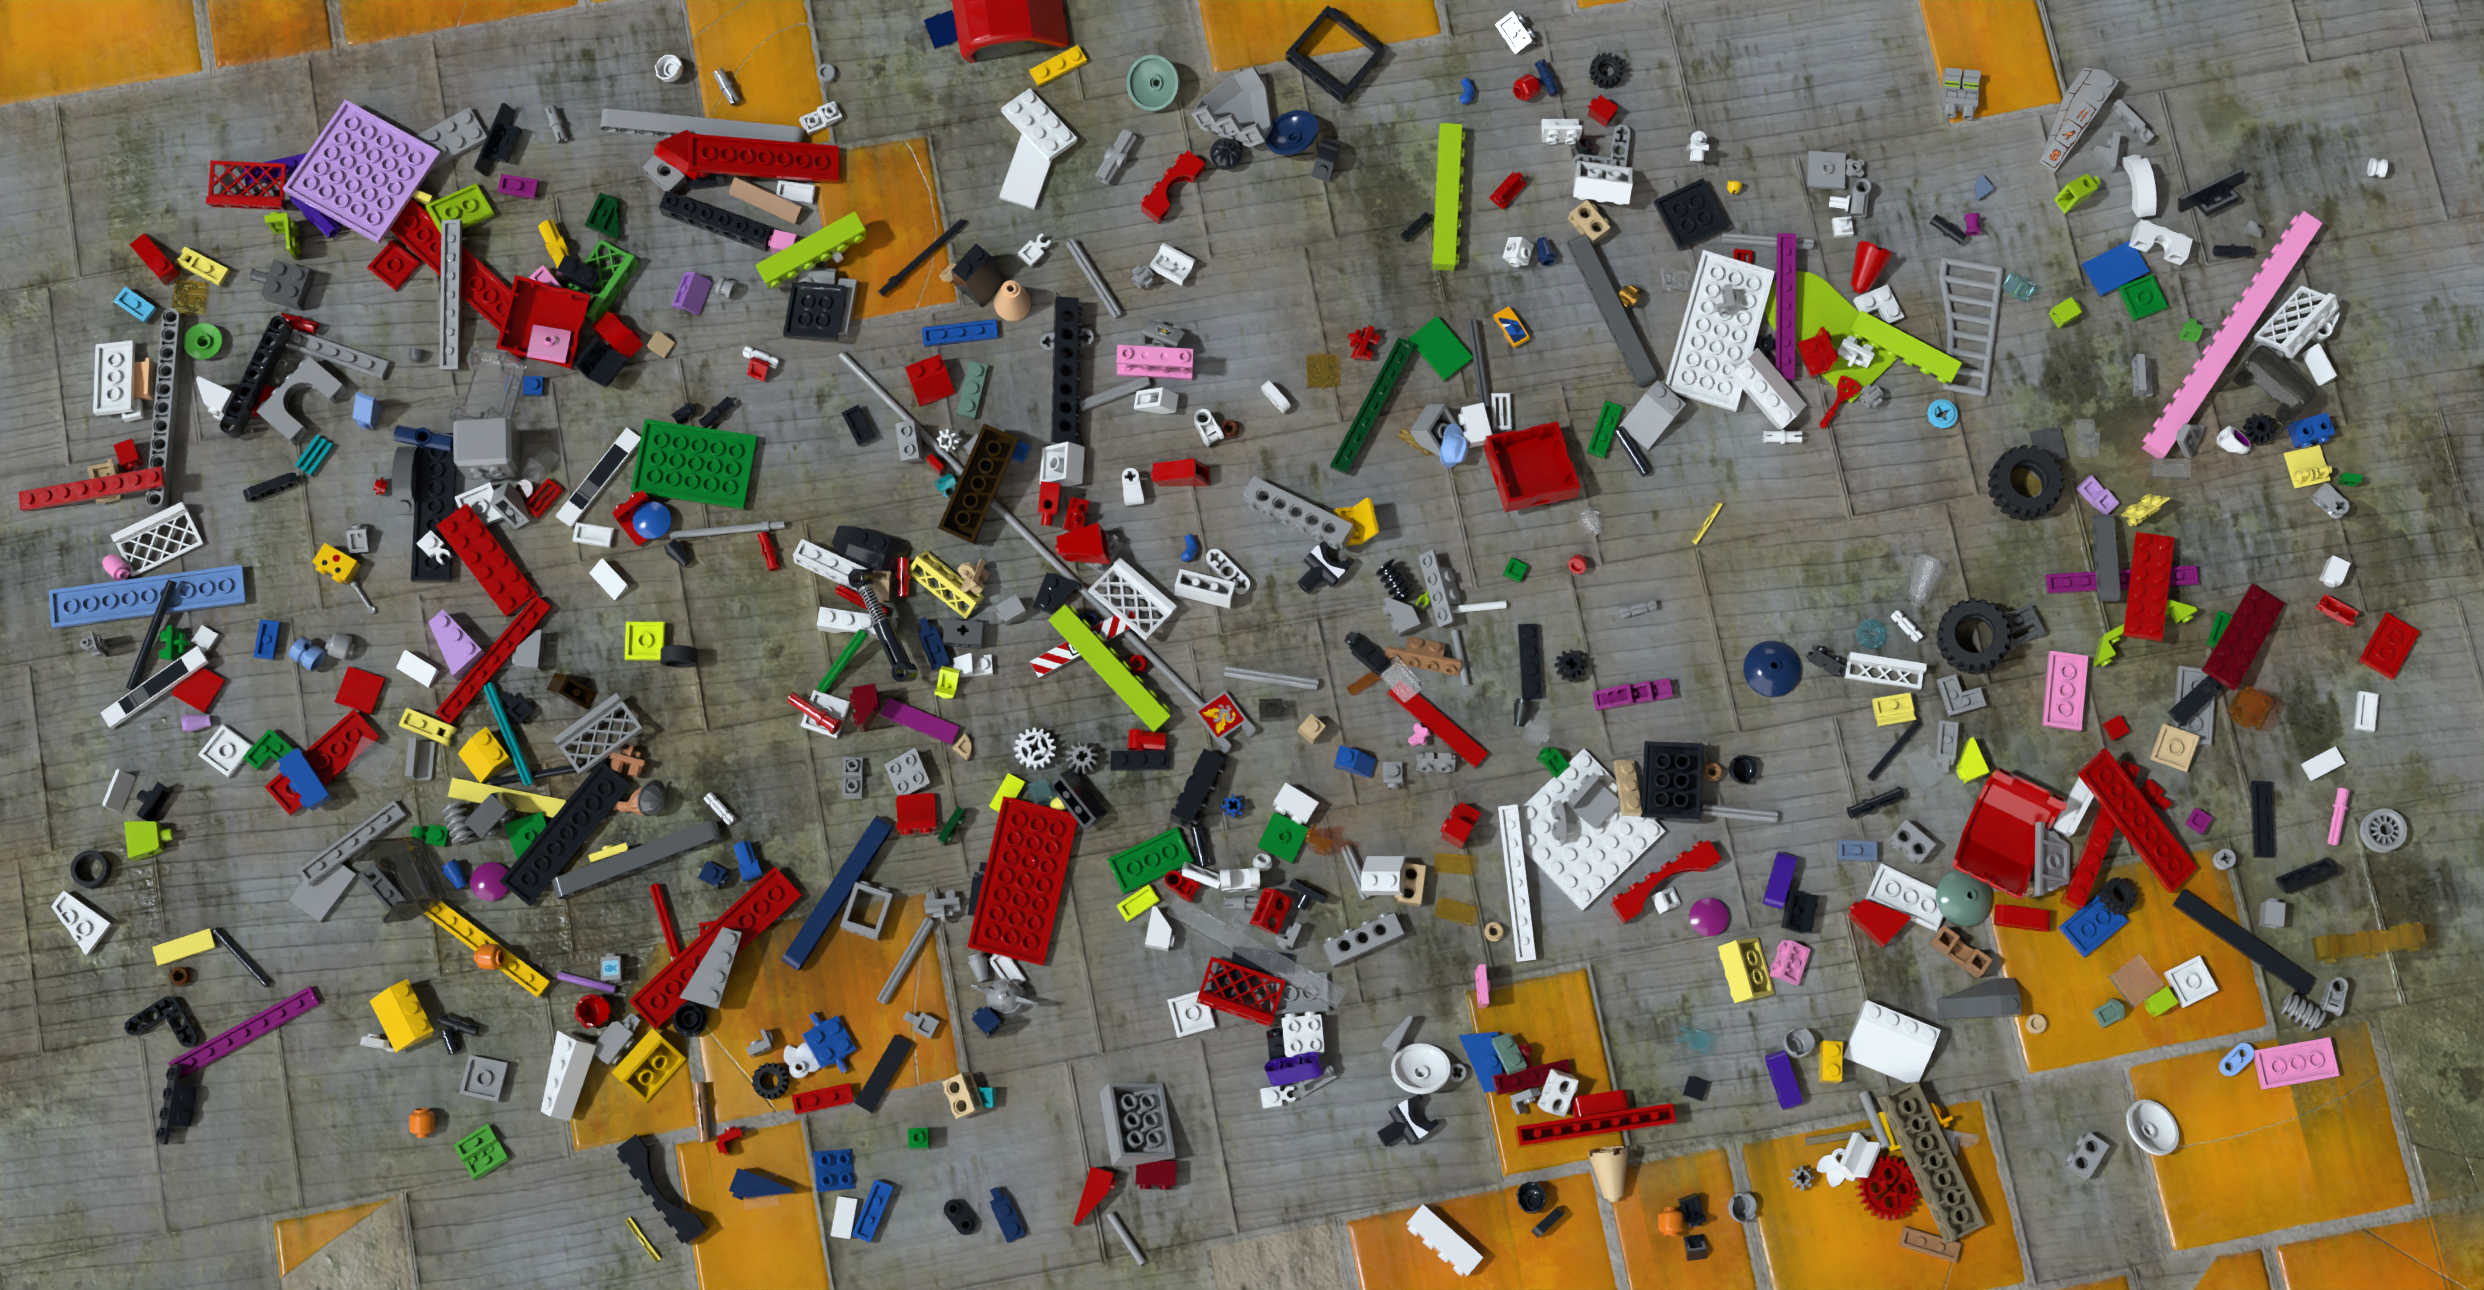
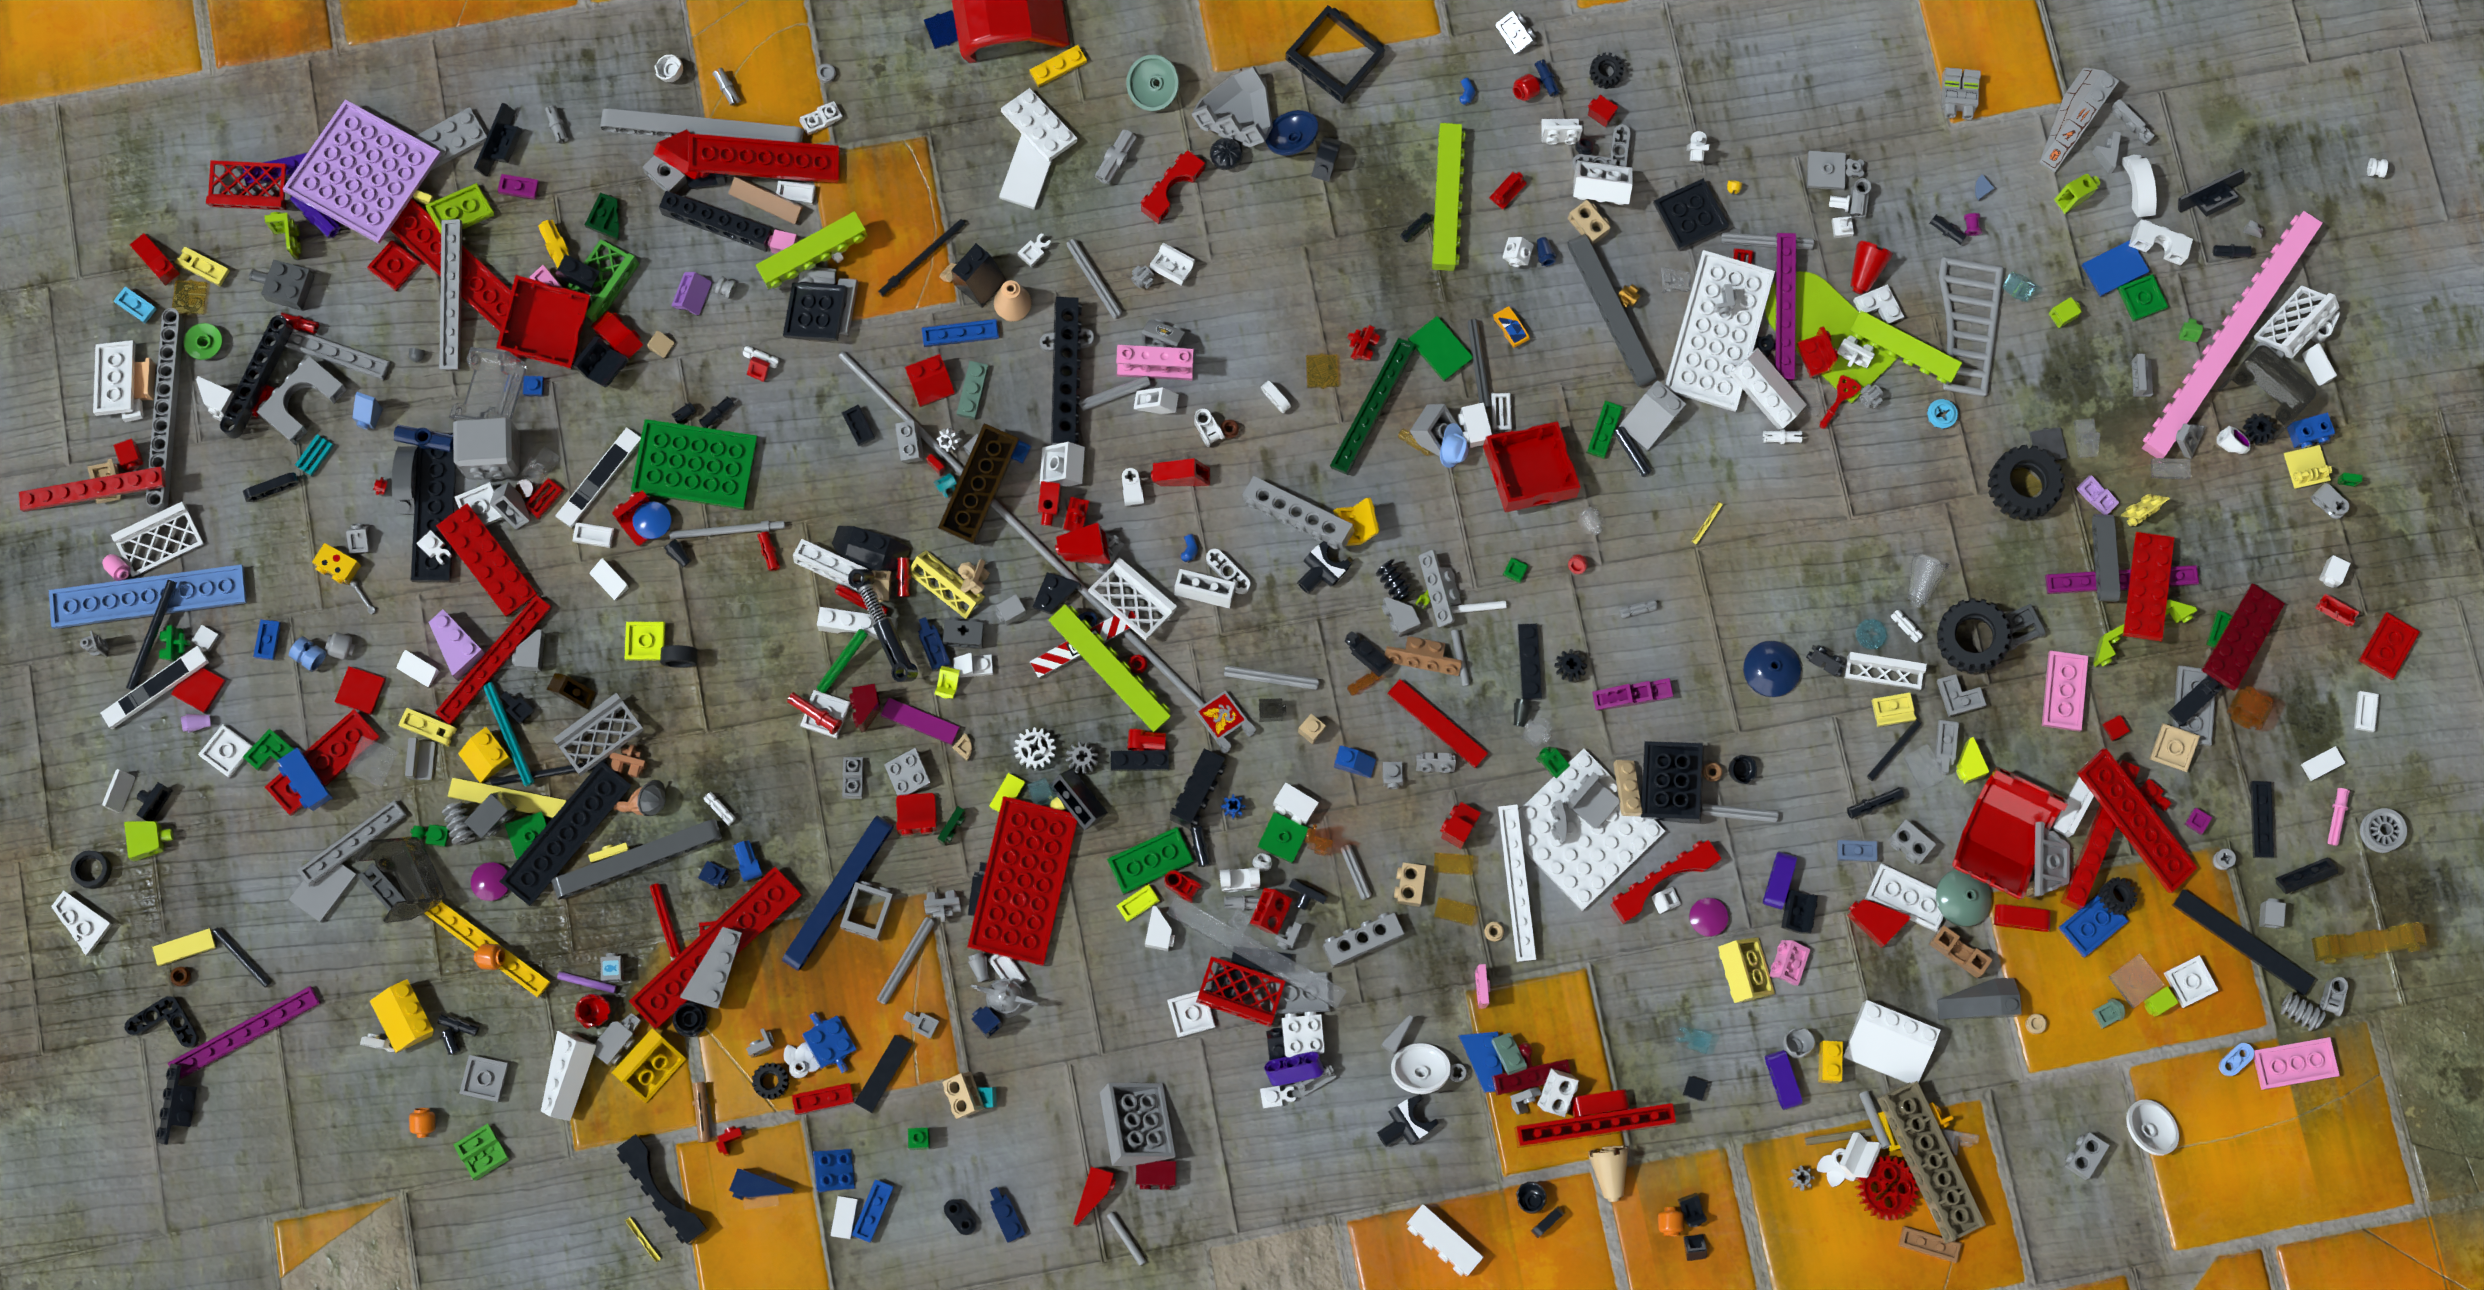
blue cone [442,859,468,889] -> none
bright pink plate [527,325,571,363] -> none
white tile [1181,862,1220,889] -> none
white slope [1361,856,1406,895] -> none
clear panel [1380,655,1422,703] -> none
bright pink piece [1408,723,1431,746] -> none
light grey hair [1727,1192,1757,1223] -> none

